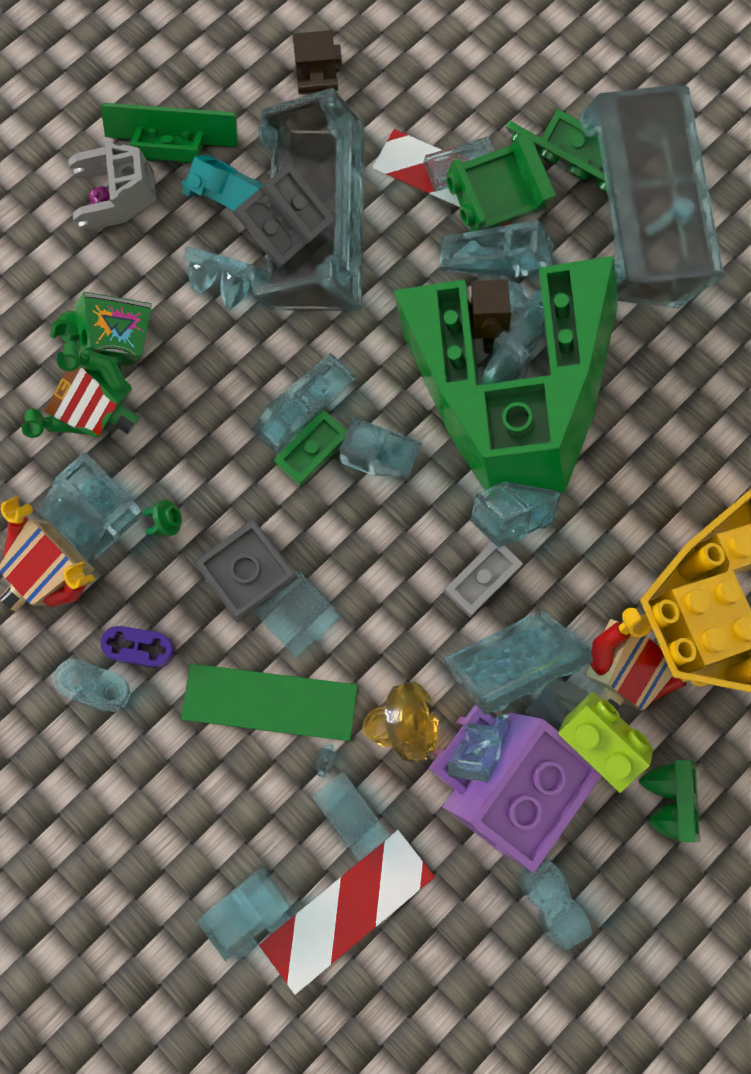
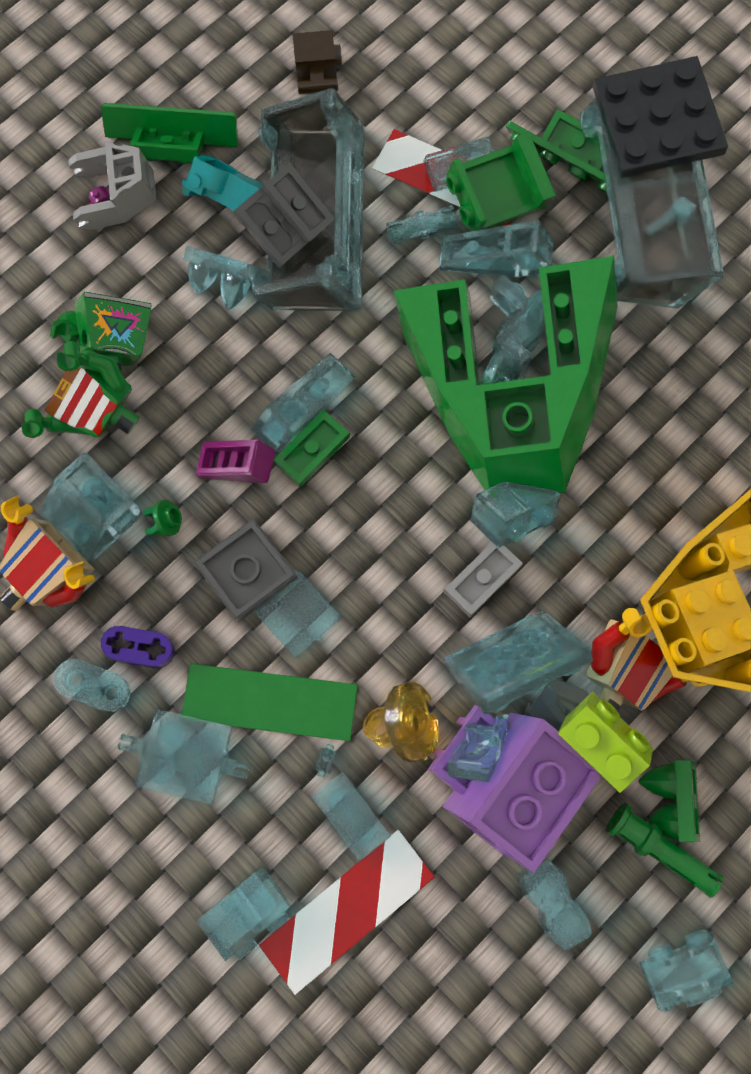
clear light blue slope [340,417,422,478] -> none
dark brown brick [471,279,511,355] -> none
none -> clear light blue plate [118,709,251,804]
none -> magenta slope [195,440,275,483]
none -> clear light blue pin [386,205,458,245]
none -> black plate [593,56,728,178]
none -> green pin [606,803,724,898]
none -> clear light blue cylinder [639,929,734,1012]

